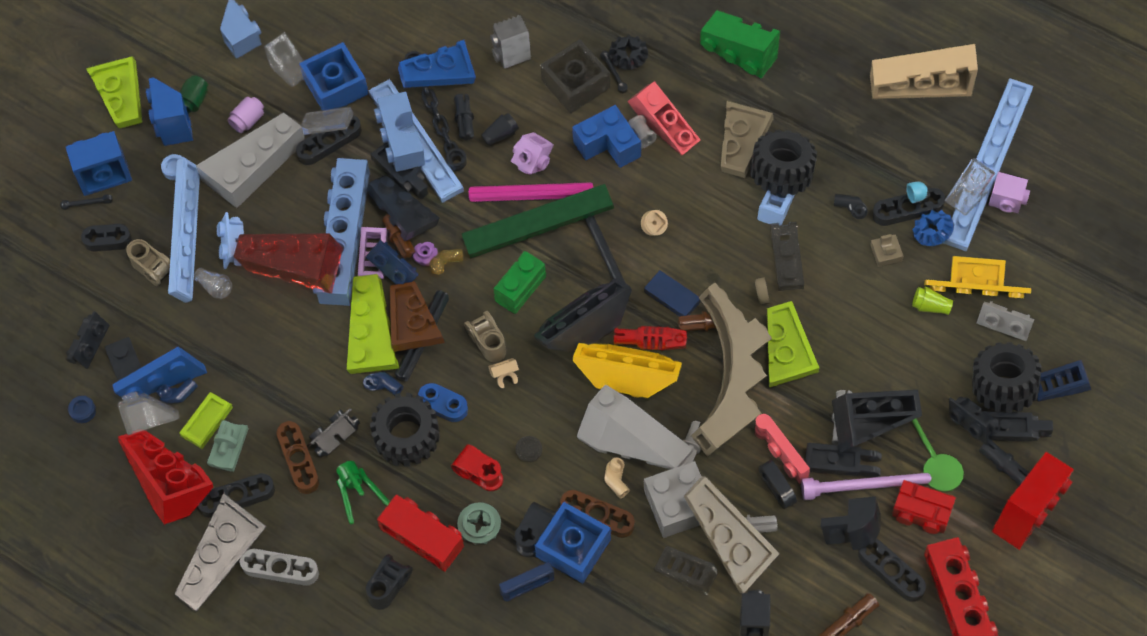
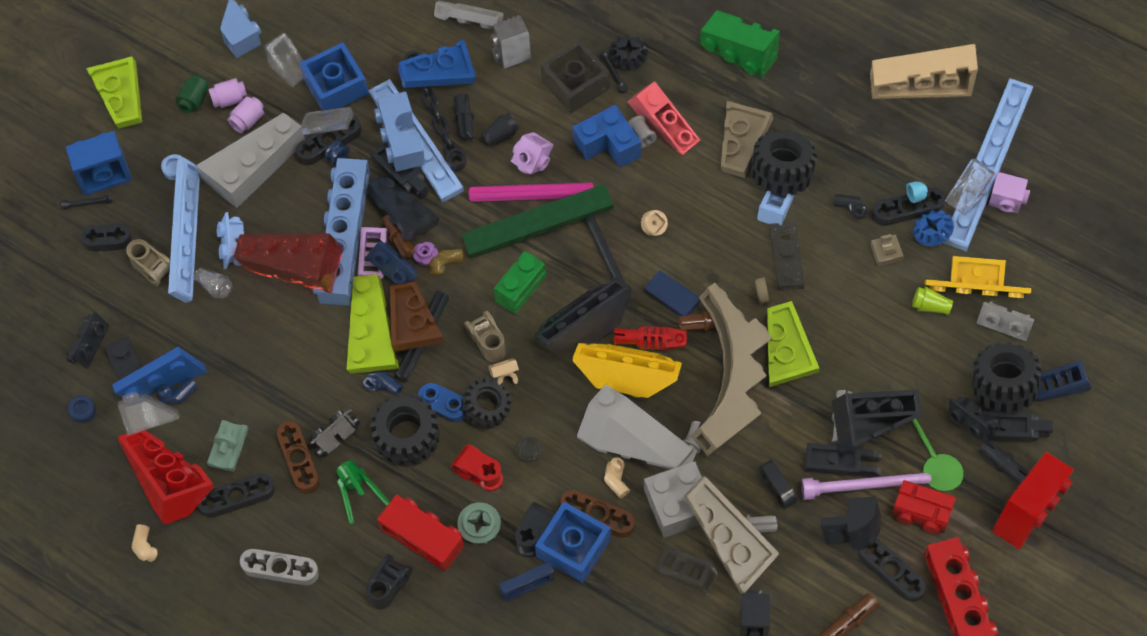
blue slope [146,77,193,146] -> none
wing [175,493,266,613] -> none
lime tile [179,392,233,449] -> none
coral plate [755,414,810,484] -> none
none -> tan arm [132,524,158,562]
none -> lavender brick [209,78,247,108]
none -> dark blue bush [325,140,349,165]
none -> light grey hinge [434,1,504,29]
none -> black tyre [461,377,512,429]

